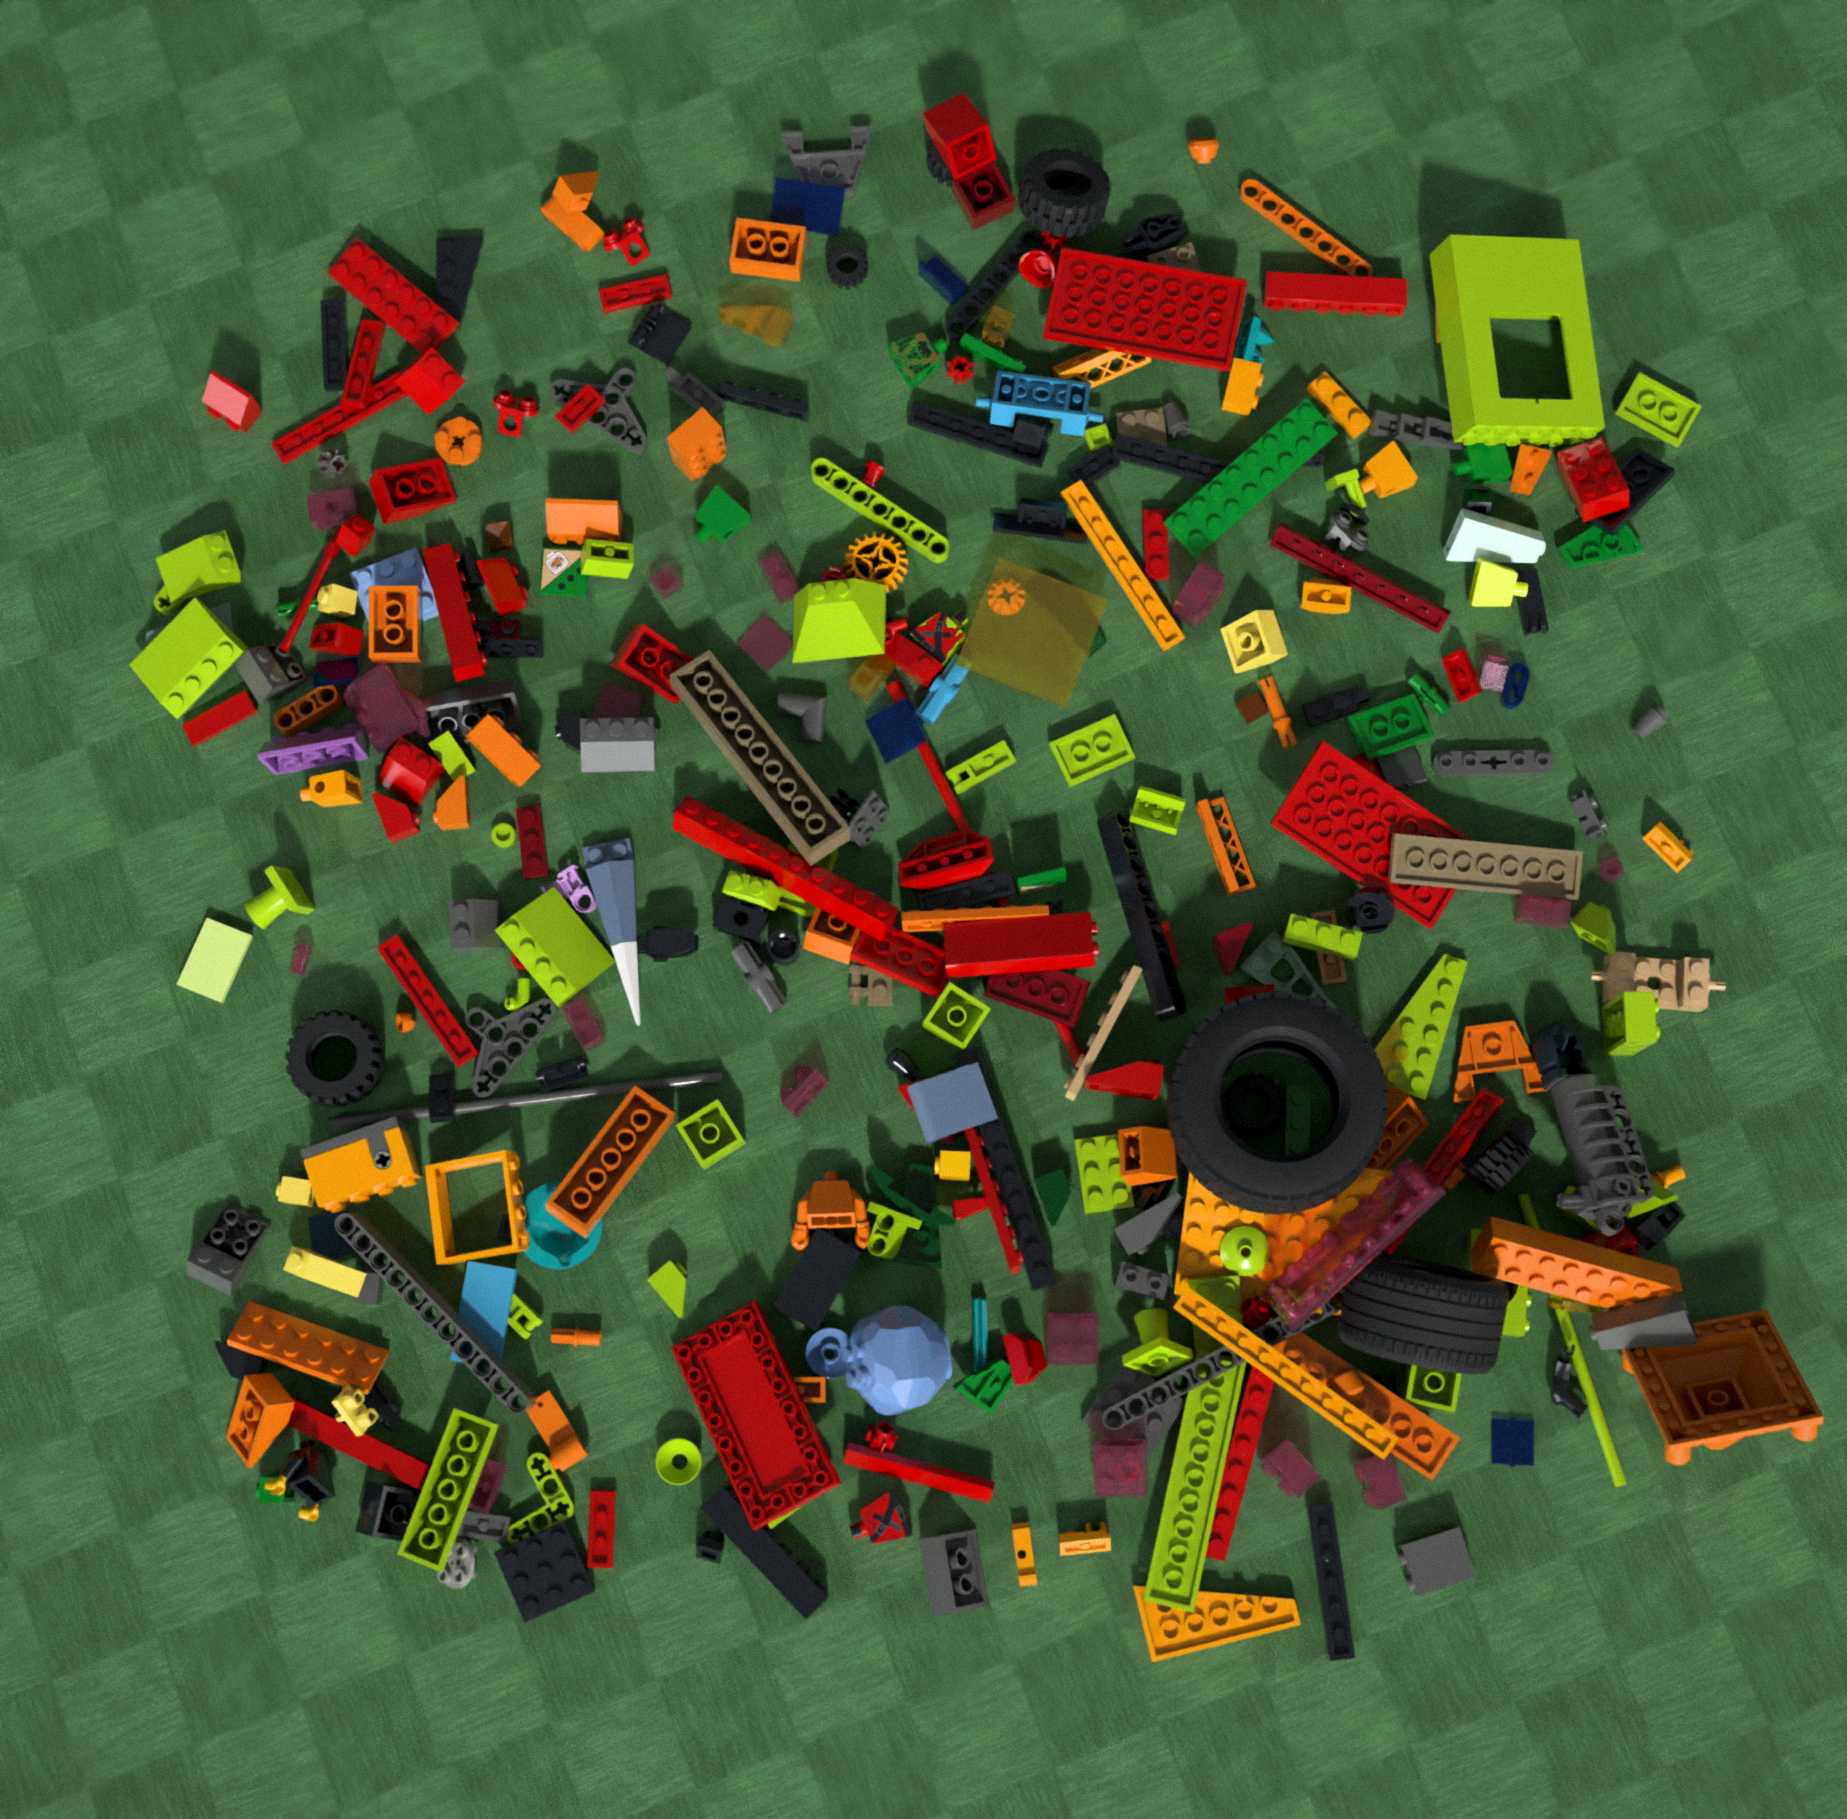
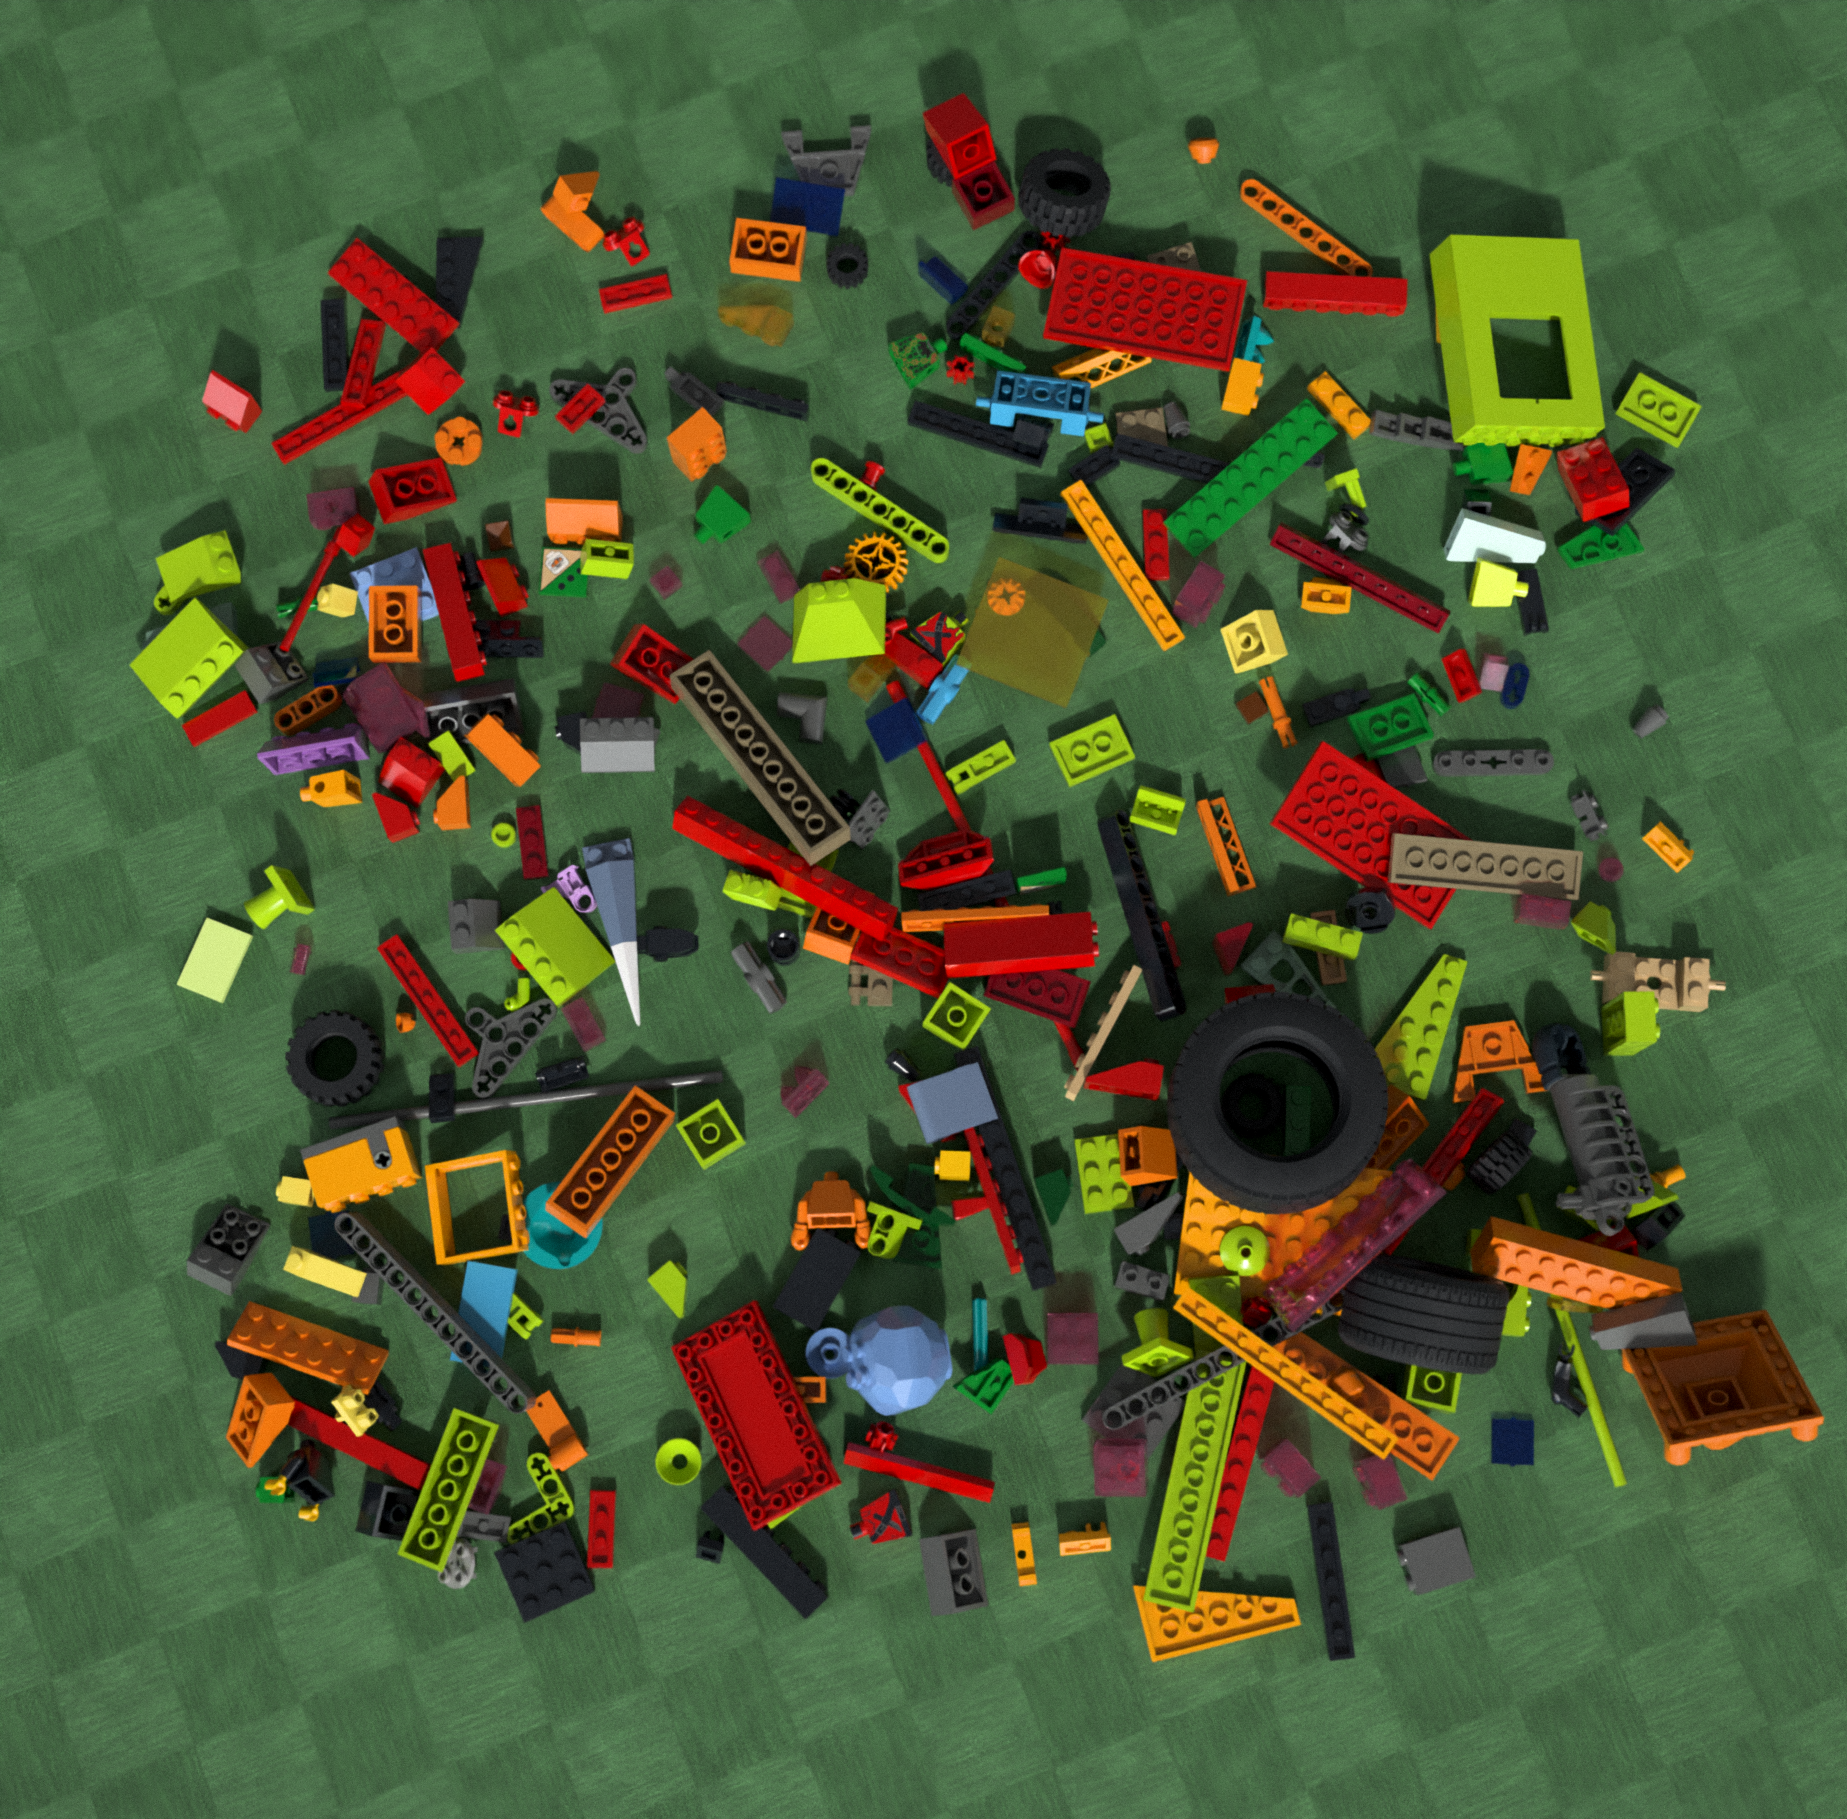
red slope [309,622,364,656] -> none
dark grey gear [316,448,348,478] -> none
black hinge [628,303,692,366] -> none
black brick [712,897,769,945] -> none
black hinge [1122,213,1188,257] -> none
light orange torso [1358,441,1418,498] -> none

